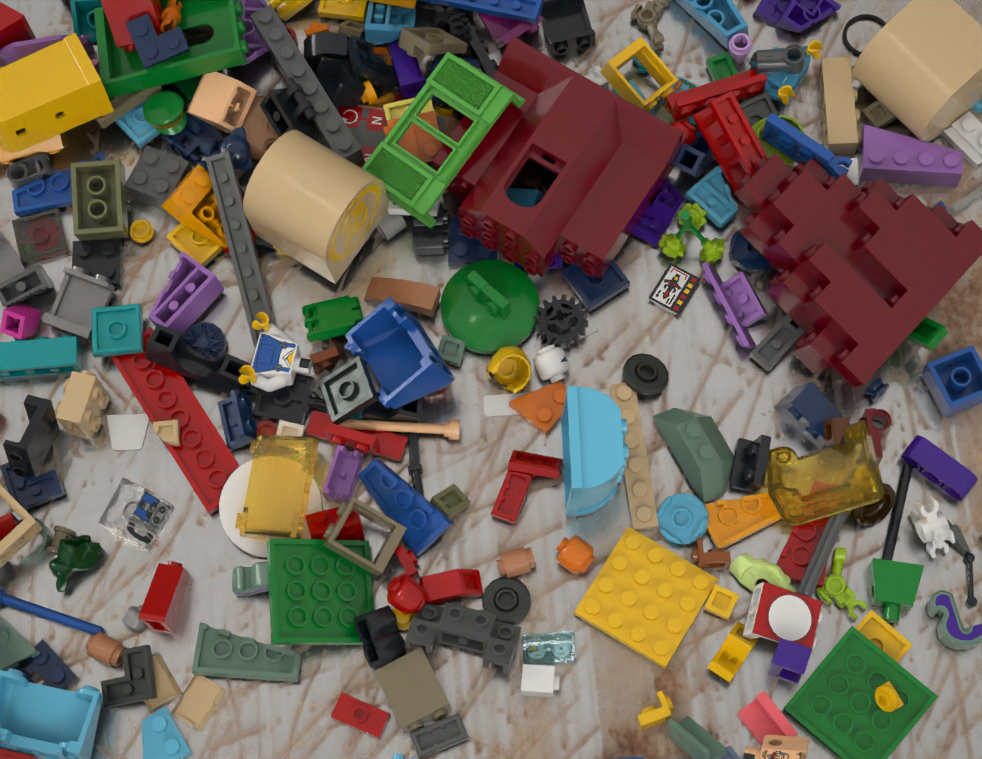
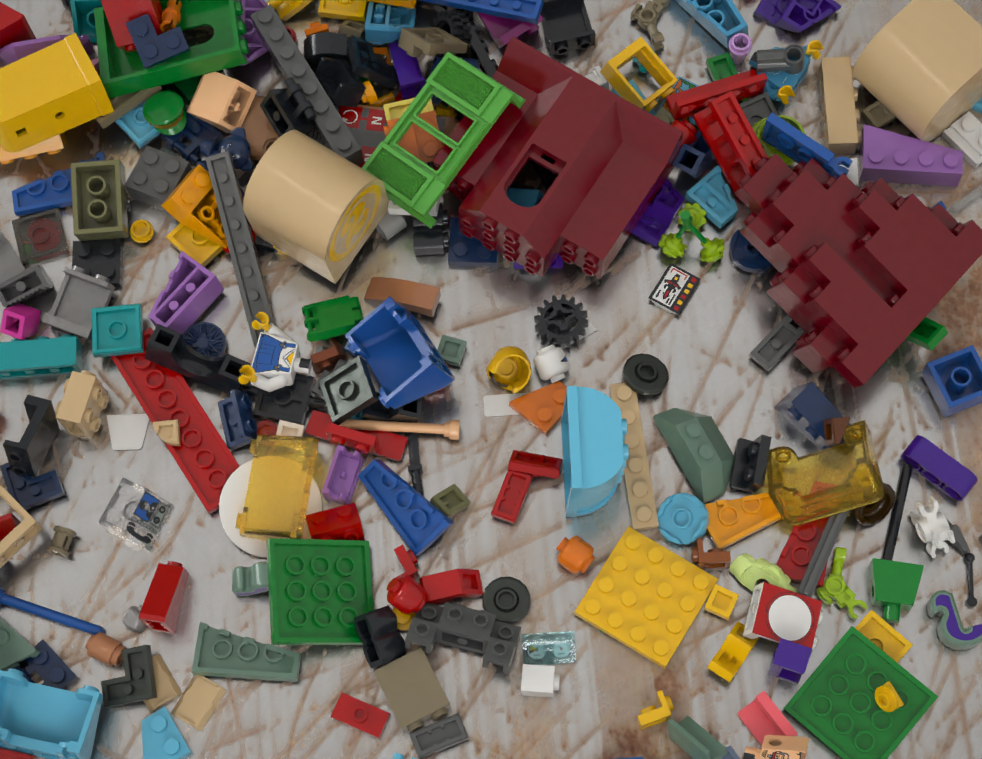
dark grey piece [6,152,56,190] -> none
sand green helmet [20,518,53,564] -> none
dark green animal [49,535,103,592] -> none
dark tan window [323,497,407,576] -> none
green bracket [440,260,540,354] -> none
nougat brick [496,546,536,578] -> none
dark blue plate [561,260,630,312] -> none
medium lavender bracket [702,261,768,350] -> none
black piece [843,14,886,56] -> none
dark red plate [859,408,892,465] -> none
dark blue bush [864,377,890,402] -> none

